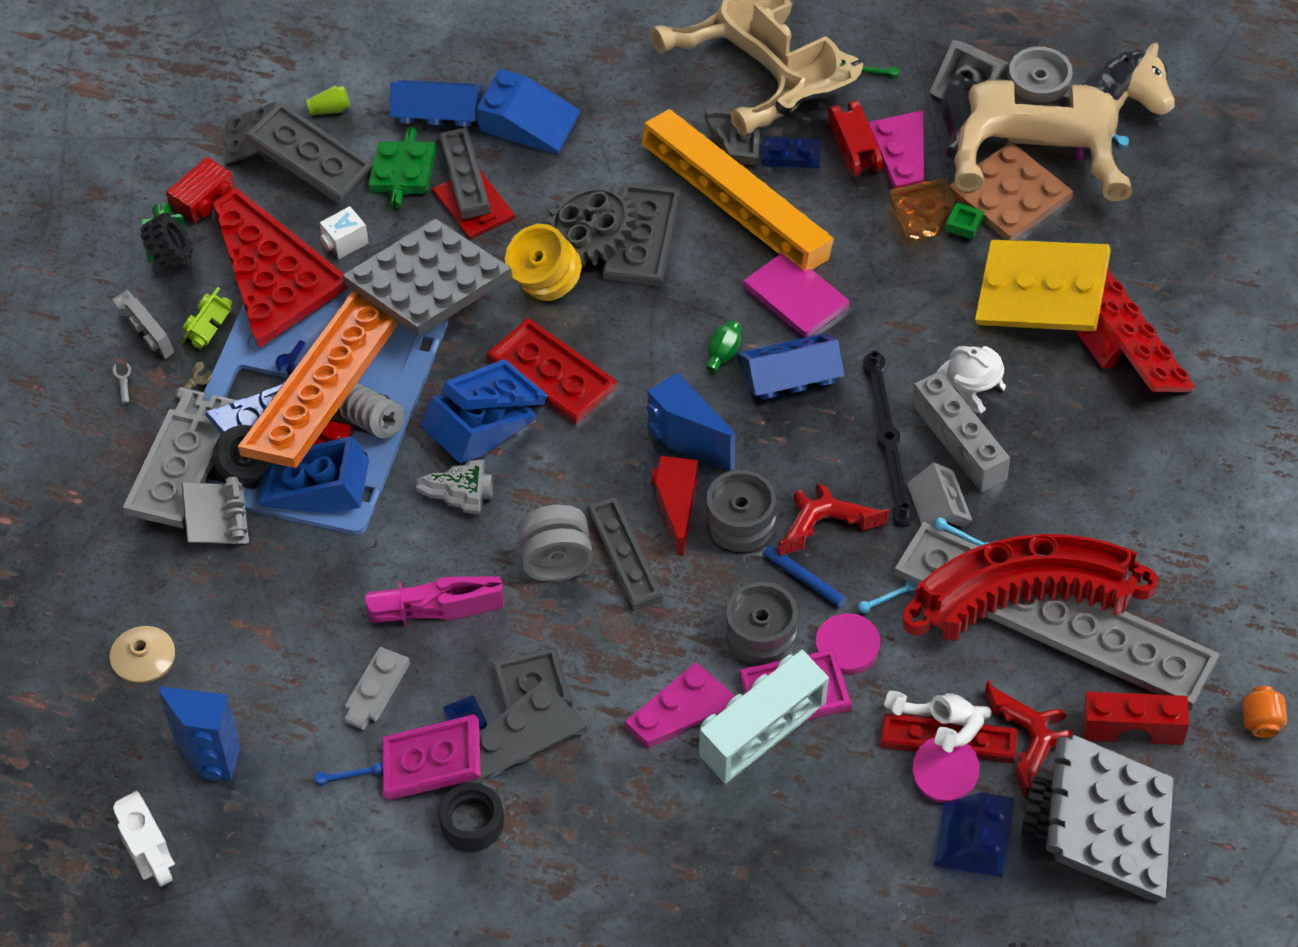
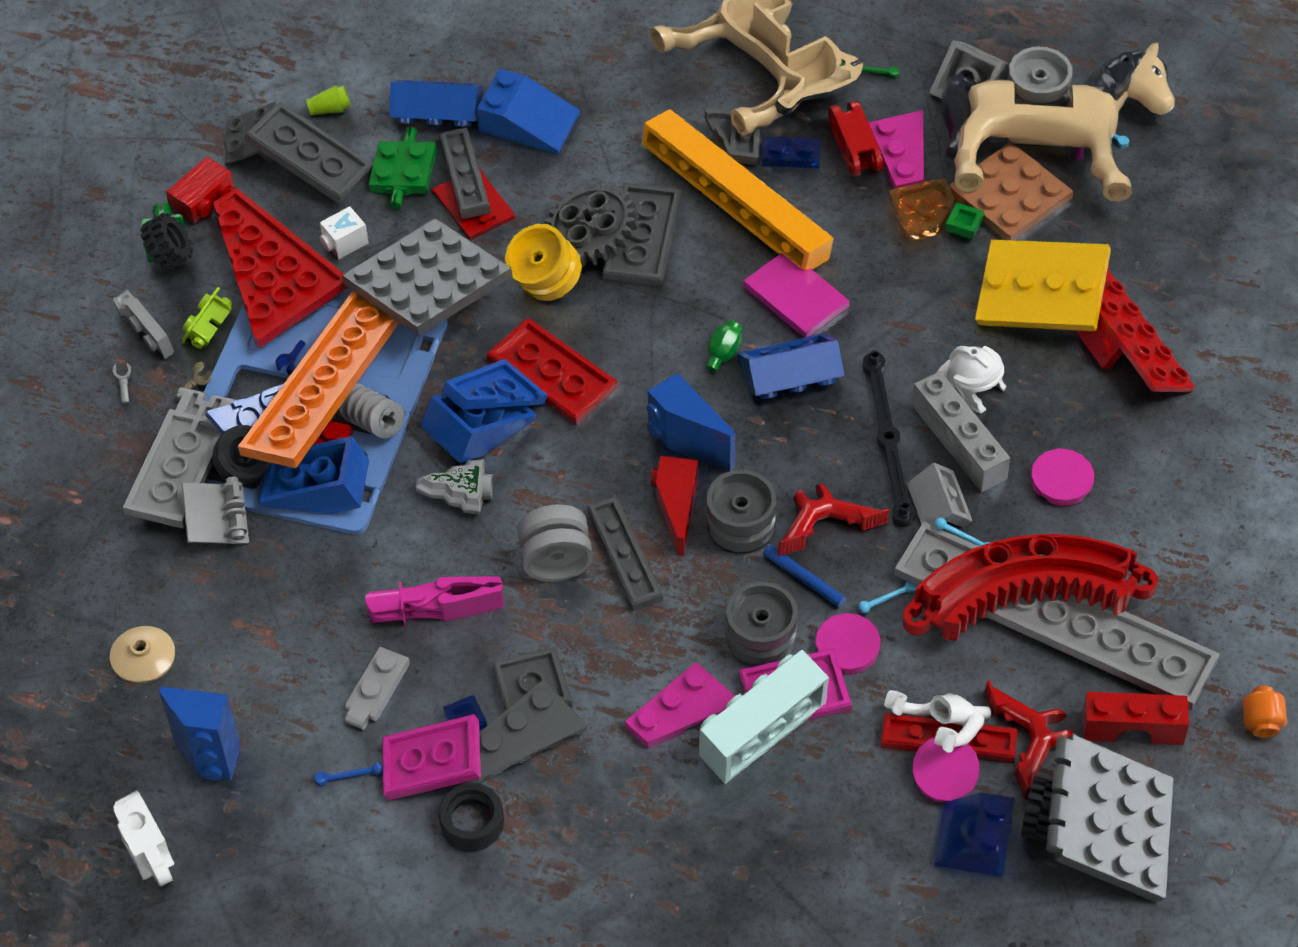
none -> dark pink tile [1031,448,1095,506]

